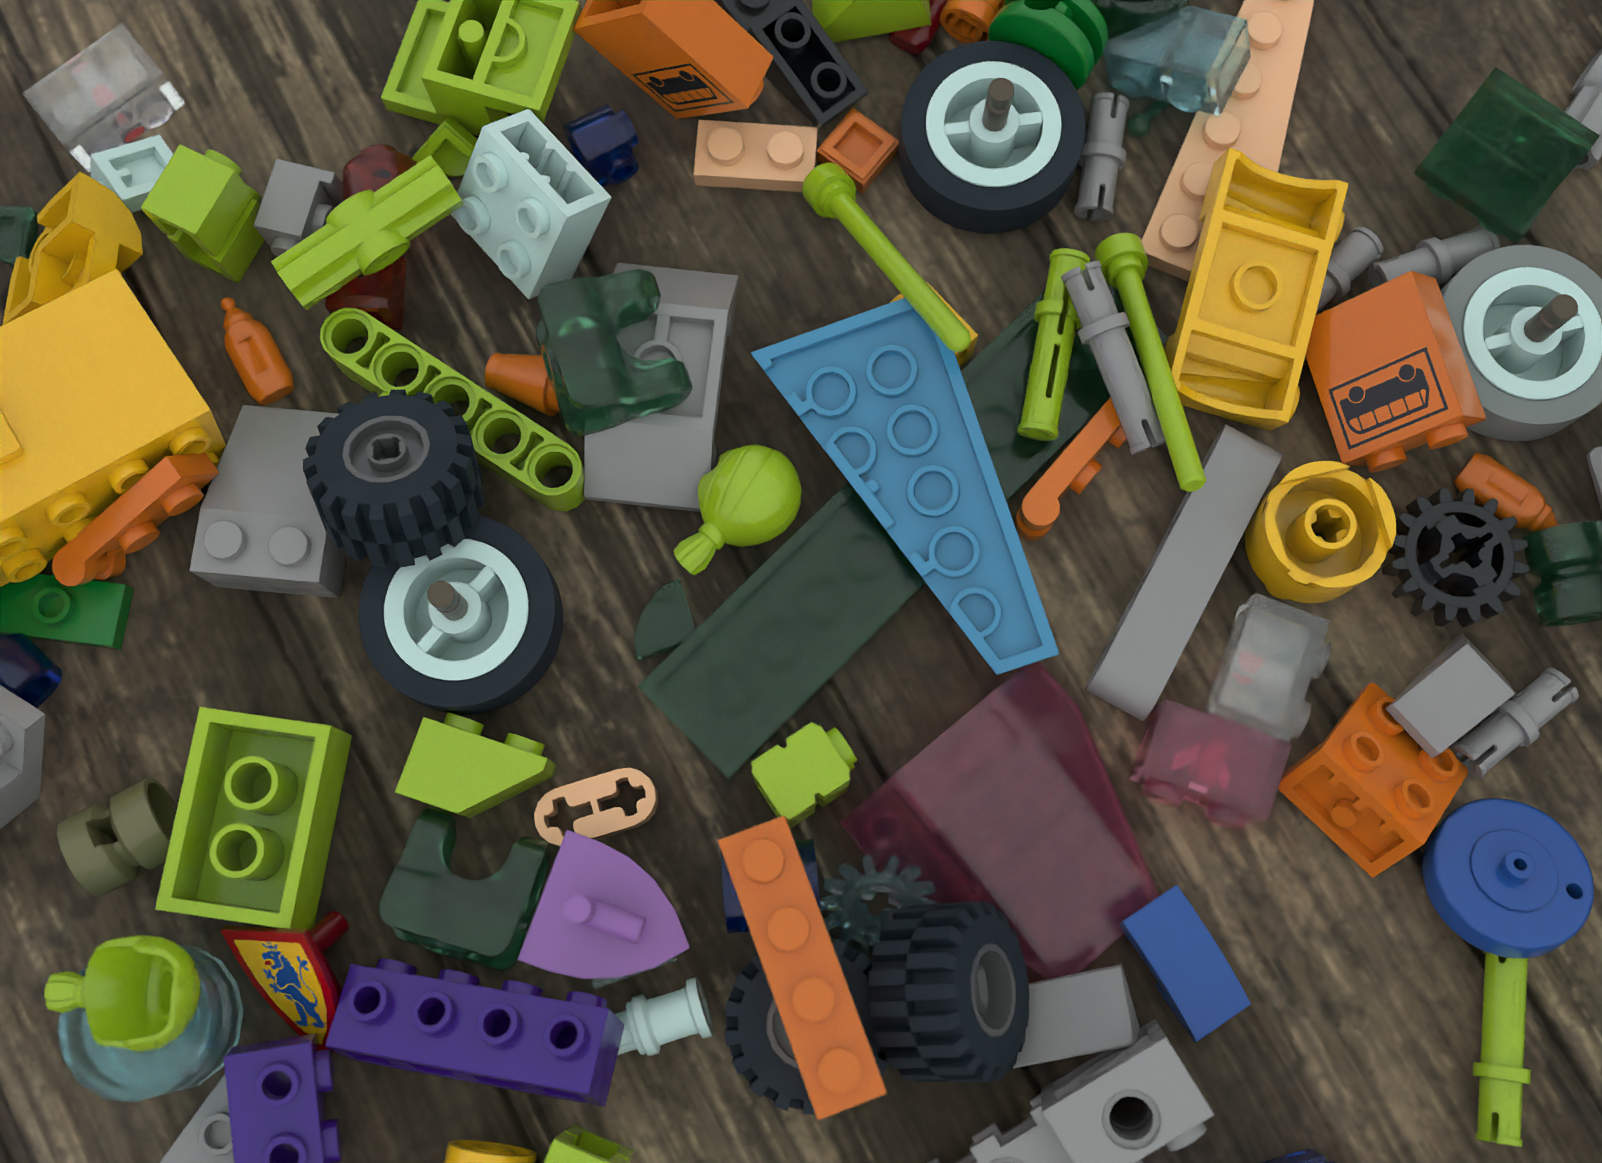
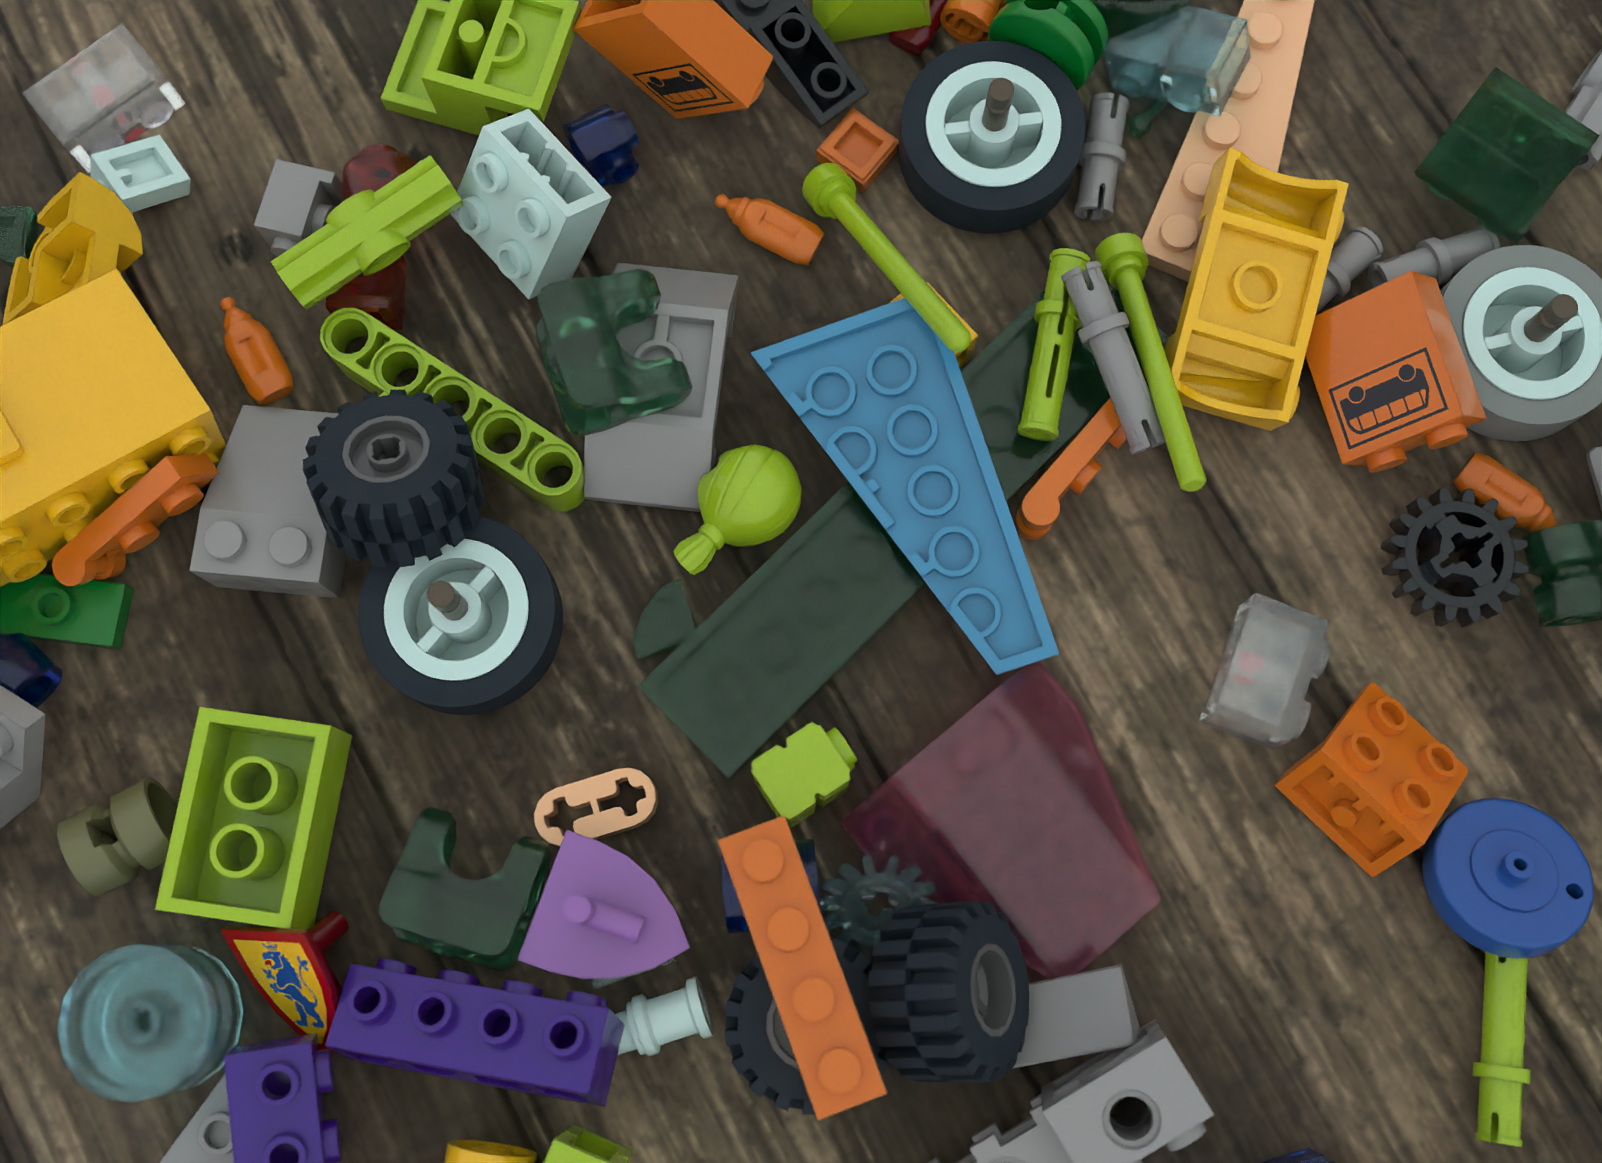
lime hair [44,935,201,1052] -> none
lime piece [140,144,264,284] -> none
lime slope [395,712,557,818] -> none
lime tile [408,115,478,177] -> none
orange cone [484,352,582,417] -> none
light nougat plate [694,120,818,192] -> none
light grey beam [1085,424,1282,721] -> none
blue slope [1119,885,1251,1043] -> none
clear pink brick [1128,698,1292,830] -> none
yellow brick [1245,461,1396,603] -> none
light grey slope [1386,634,1515,758] -> none
light grey pin [1450,667,1579,779] -> none
none -> orange piece [715,194,825,266]

